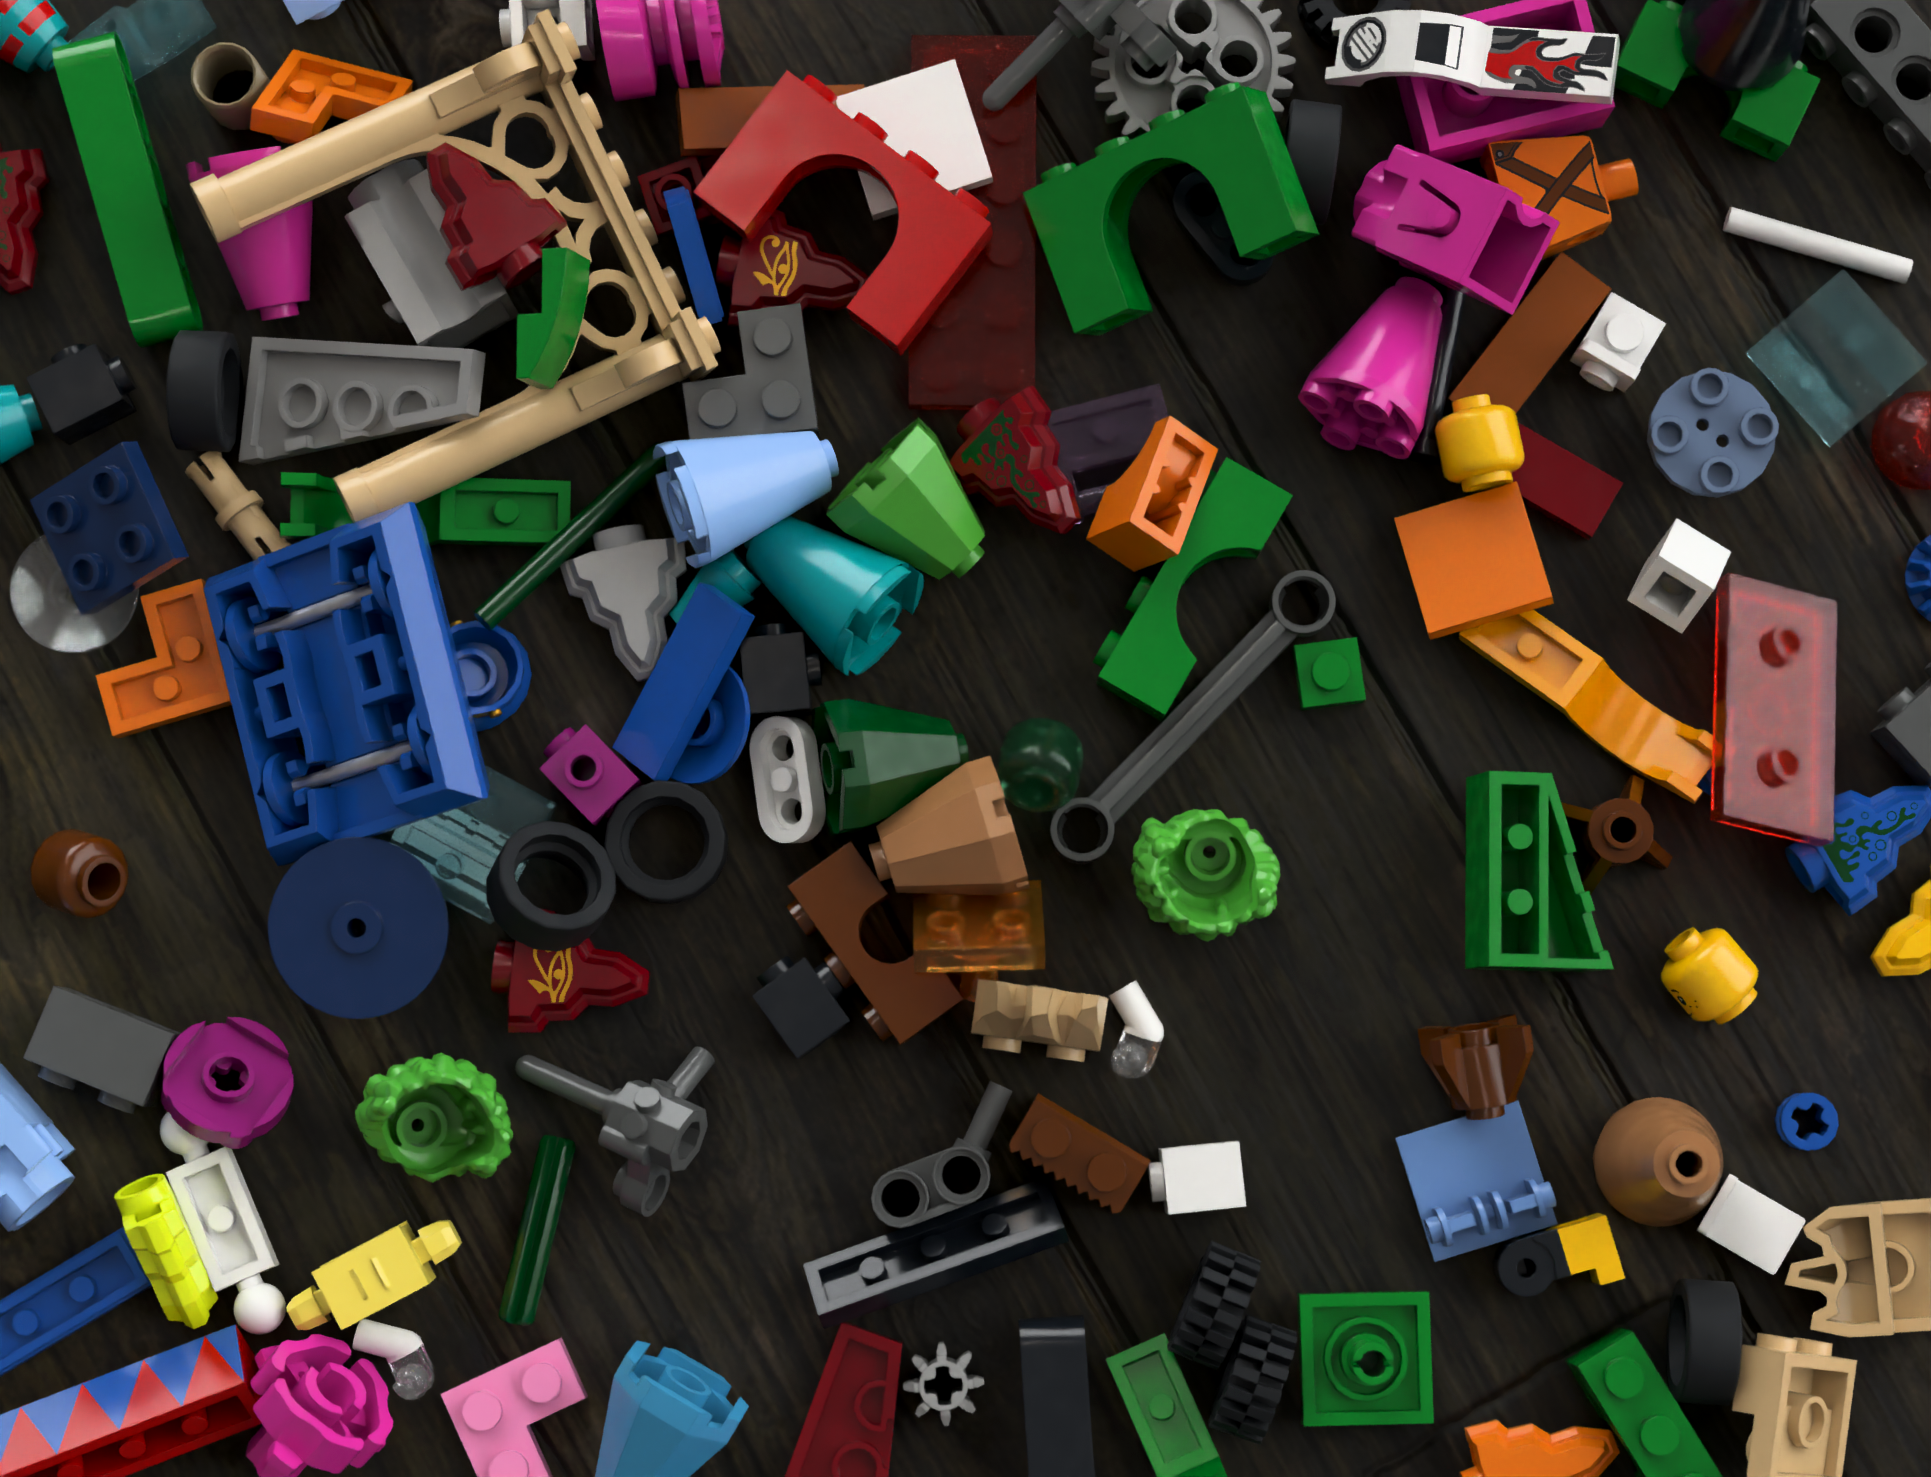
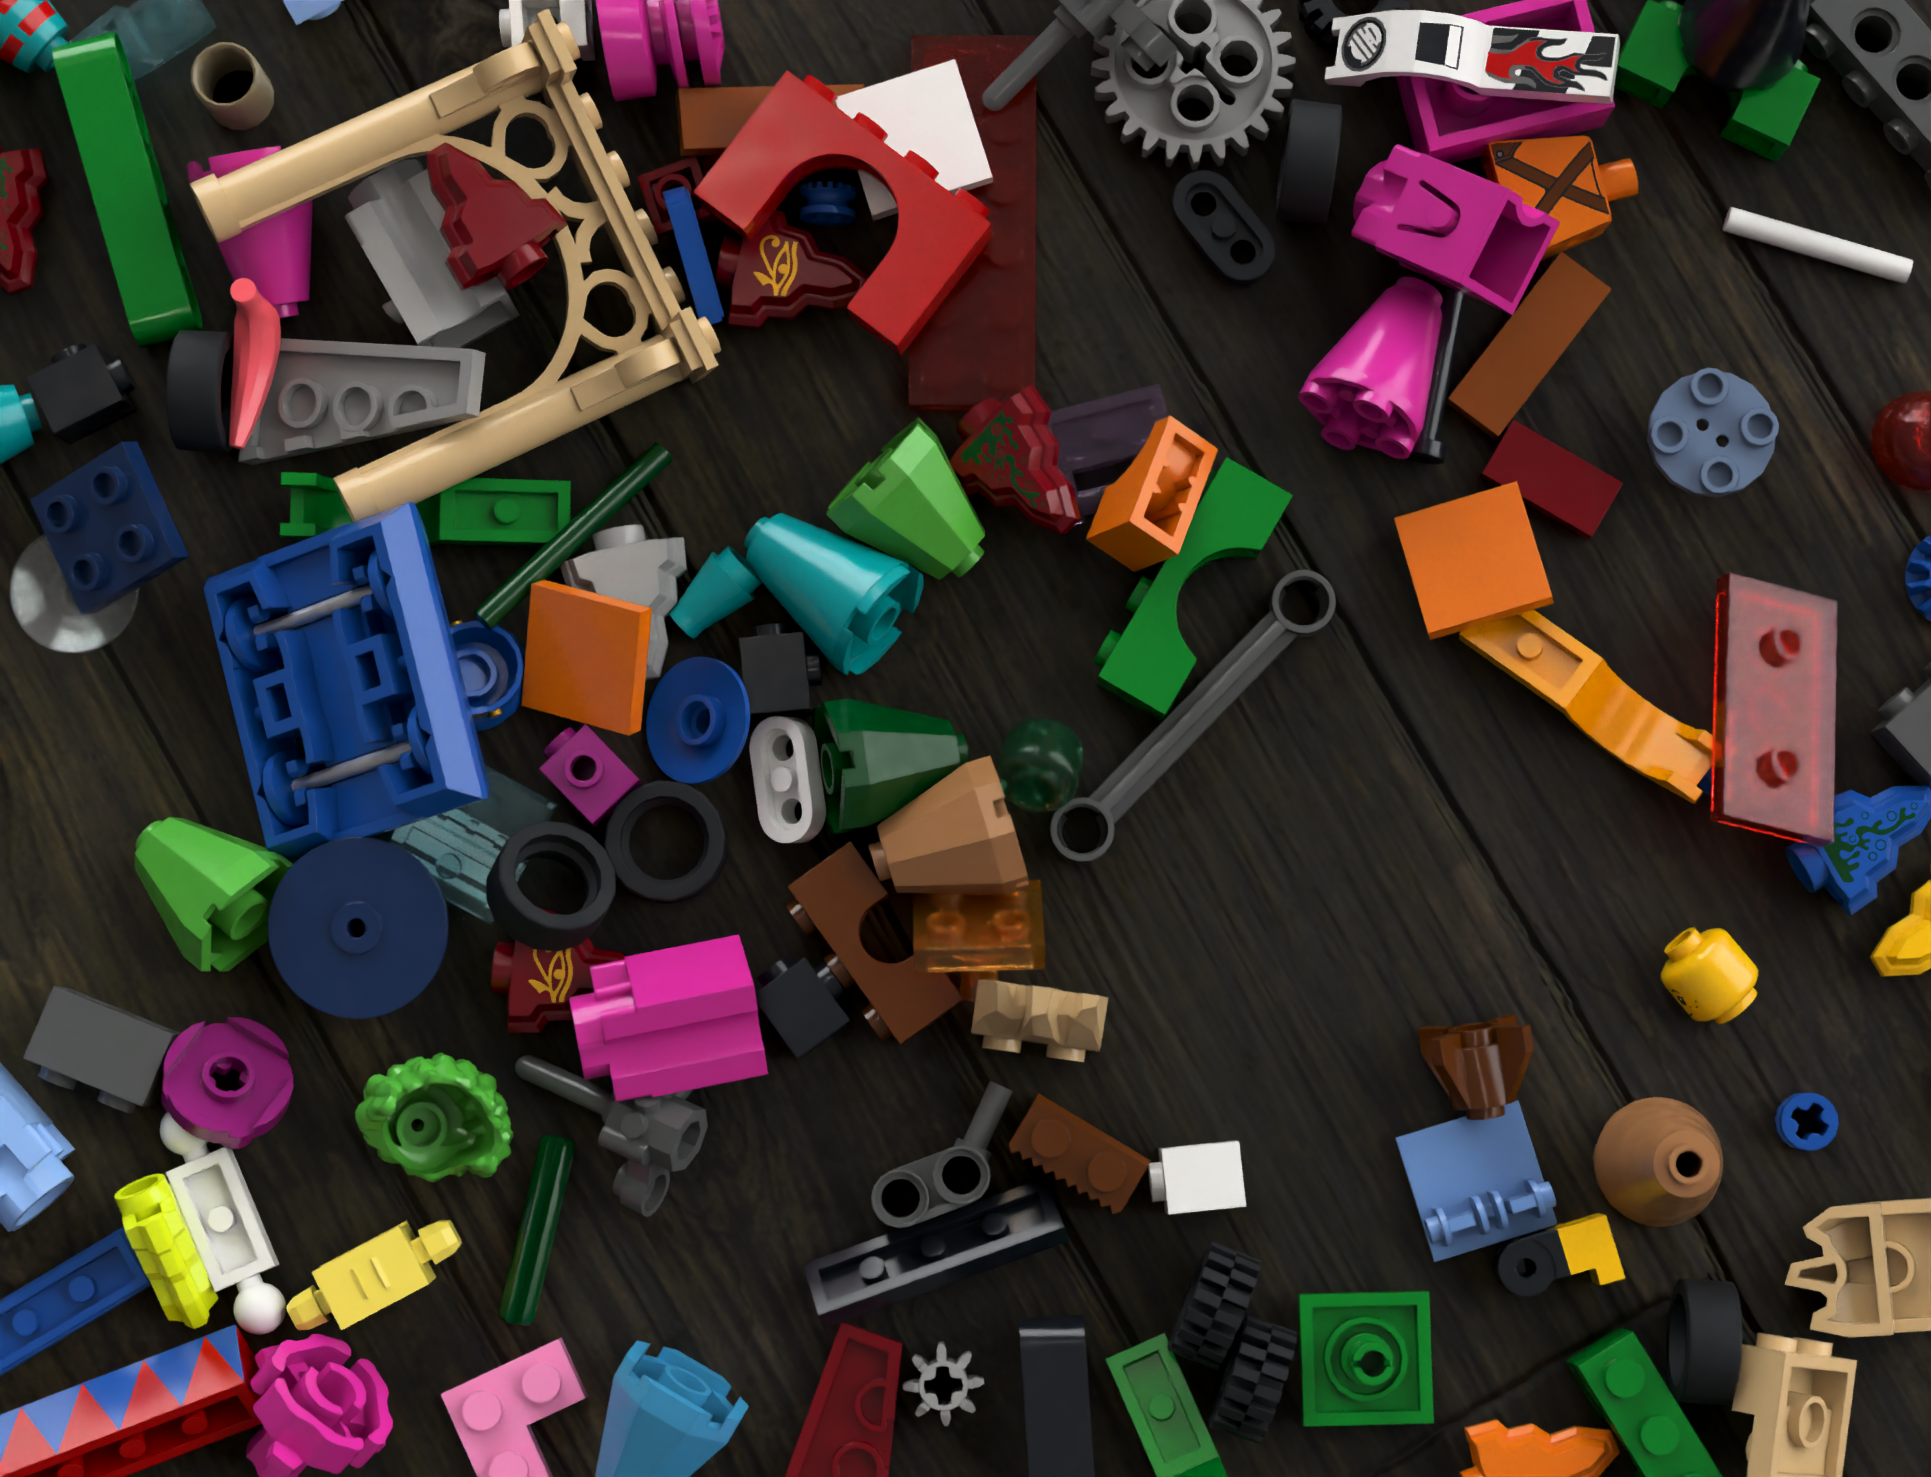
reddish brown head [30,829,129,919] -> none
orange plate [95,579,232,739] -> none
tan pin [185,451,291,560] -> none
orange plate [250,49,413,144] -> none
arm [353,1319,435,1401] -> none
green slope [516,247,590,389] -> none
blue tile [612,582,755,781] -> none
light blue cone [653,431,839,568] -> none
dark grey brick [682,303,821,441] -> none
green arch [1023,82,1319,336] -> none
arm [1109,980,1164,1079] -> none
bright green hair [1131,809,1280,942] -> none
green plate [1292,637,1366,711] -> none
yellow head [1435,394,1525,492] -> none
green wedge [1465,771,1614,972] -> none
reddish brown brick [1561,775,1672,895] -> none
white bracket [1570,292,1666,392] -> none
white brick [1627,518,1731,634] -> none
white bracket [1696,1174,1805,1275] -> none
clear light blue slope [1746,269,1927,447] -> none
none -> bright green cone [135,817,293,972]
none -> coral piece [229,278,281,449]
none -> orange tile [521,580,652,736]
none -> dark pink piece [569,934,768,1102]
none -> blue bush [799,181,856,226]

